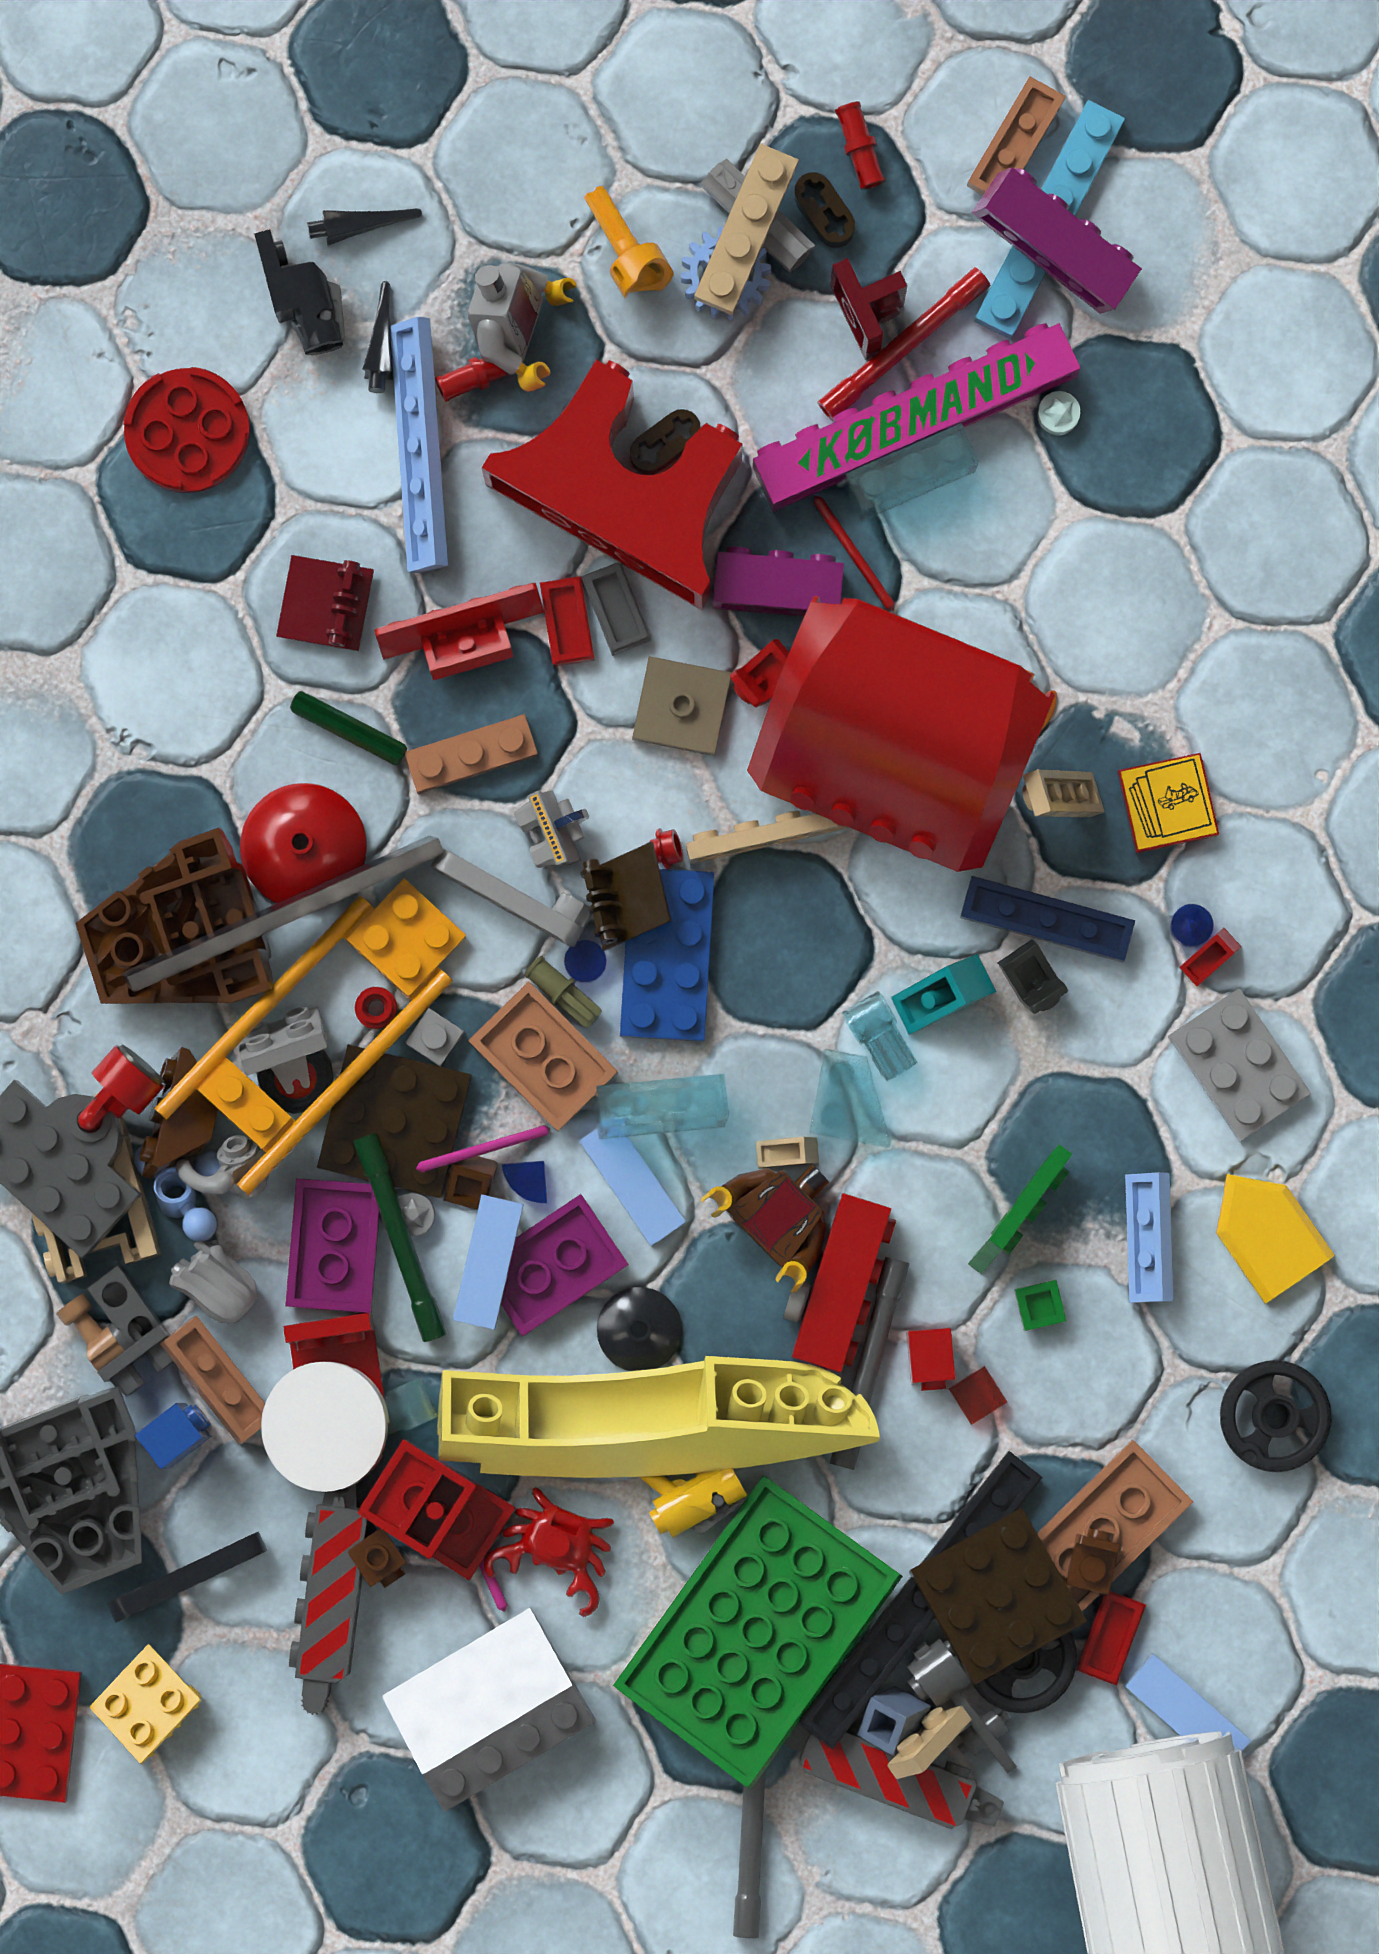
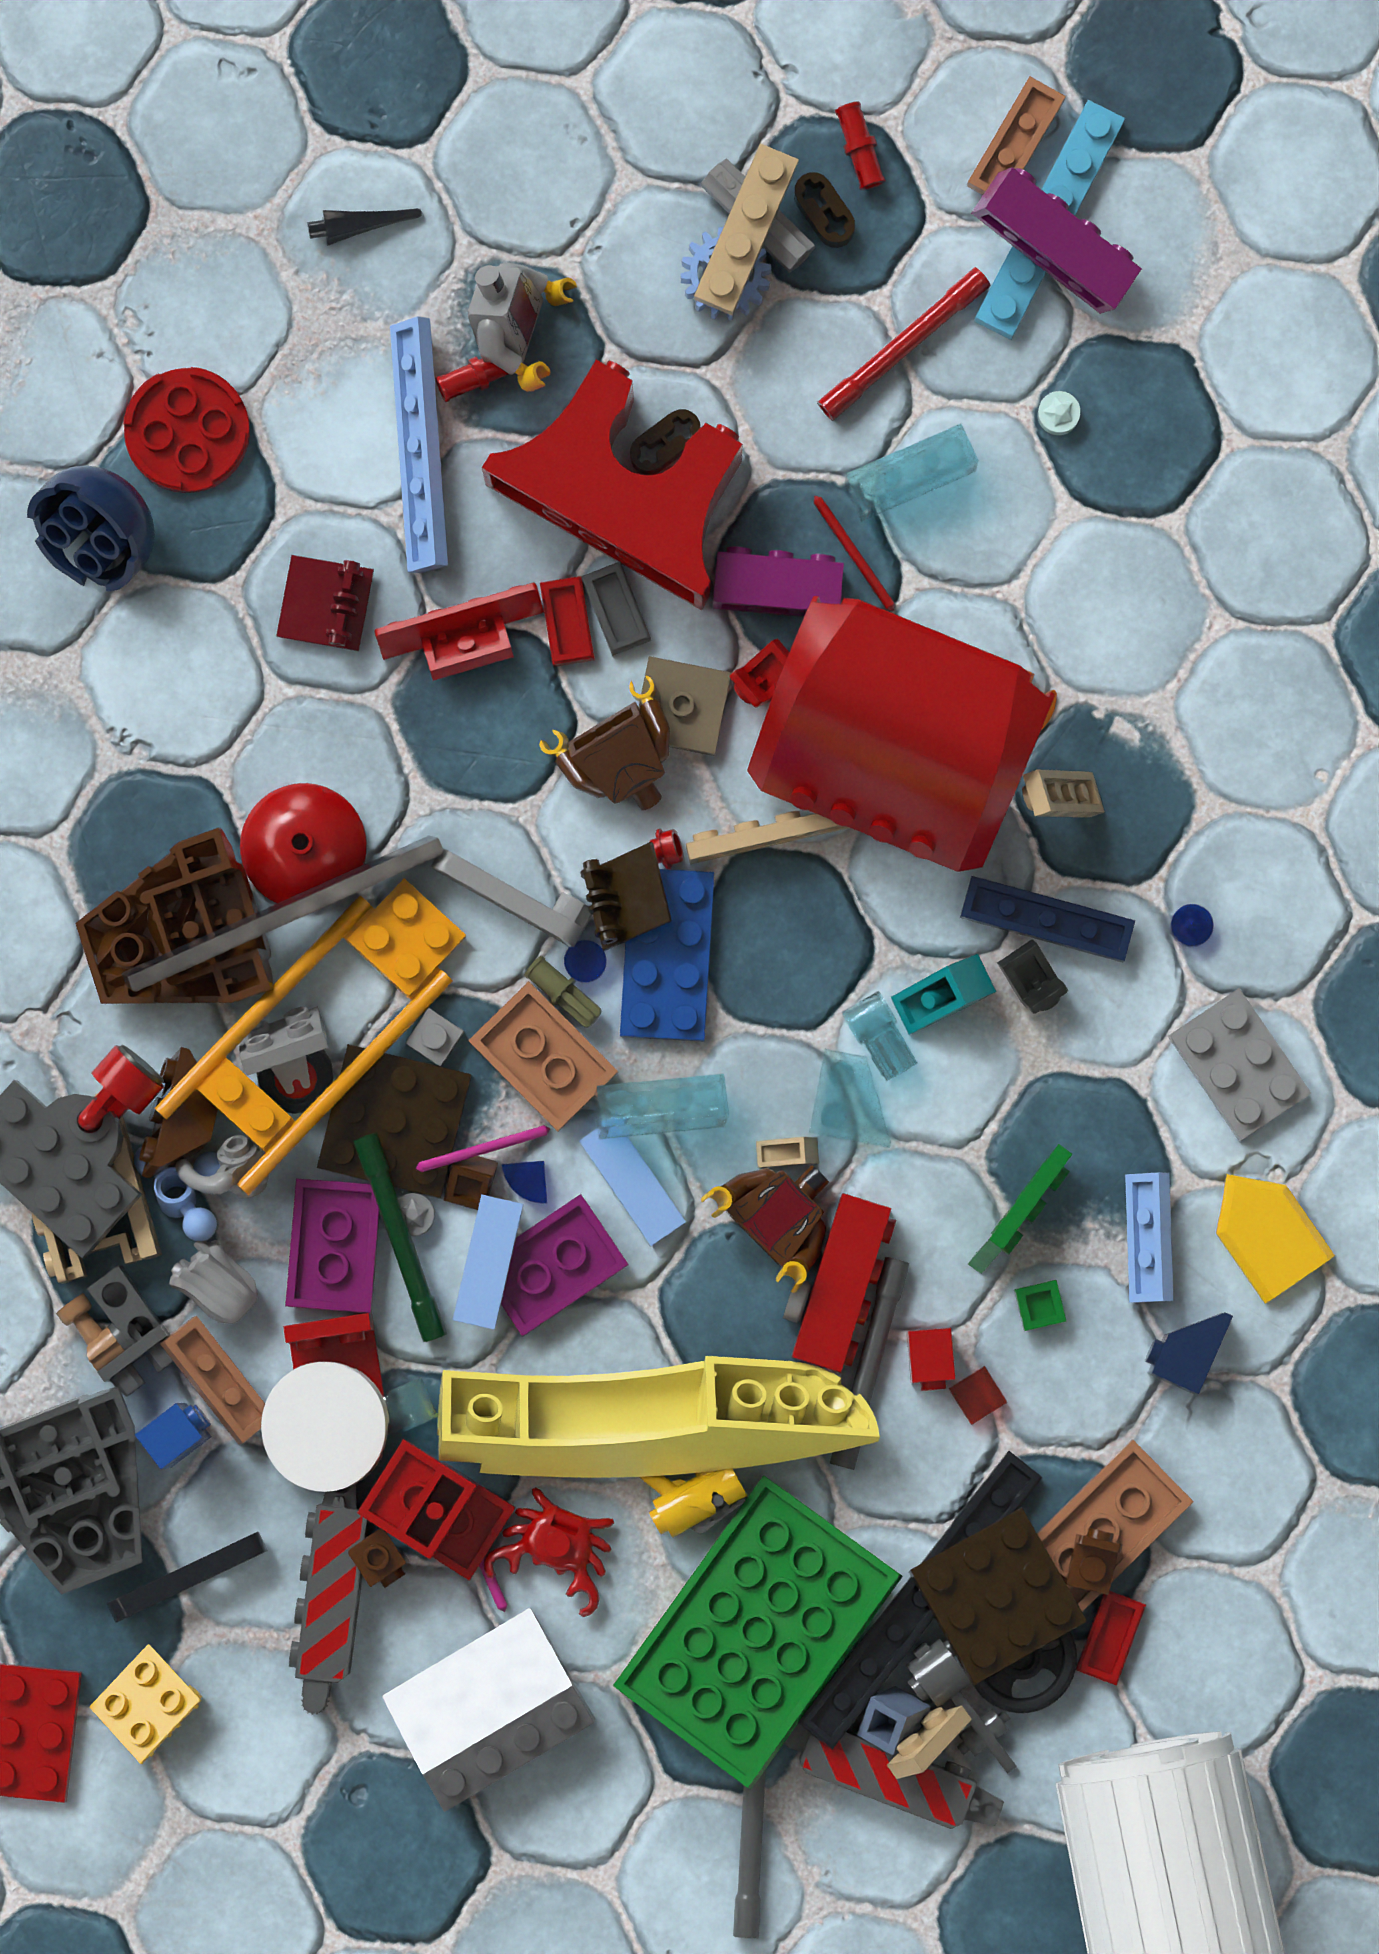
black plate [254,229,345,355] -> none
dark green axle [290,691,407,765] -> none
red plate [355,987,397,1029] -> none
black piece [362,281,393,393] -> none
nougat plate [405,714,538,794] -> none
light grey hips [514,791,589,868] -> none
light orange piece [584,186,674,298] -> none
black dish [597,1287,682,1371] -> none
dark pink brick [752,323,1080,512] -> none
dark red bracket [830,258,908,360] -> none
yellow tile [1117,753,1219,854] -> none
light blue tile [1124,1653,1251,1751] -> none
red piece [1179,928,1242,986] -> none
black wheel [1220,1360,1332,1472] -> none
none -> dark blue cylinder [27,466,155,592]
none -> reddish brown torso [539,675,670,810]
none -> dark blue slope [1145,1312,1233,1395]

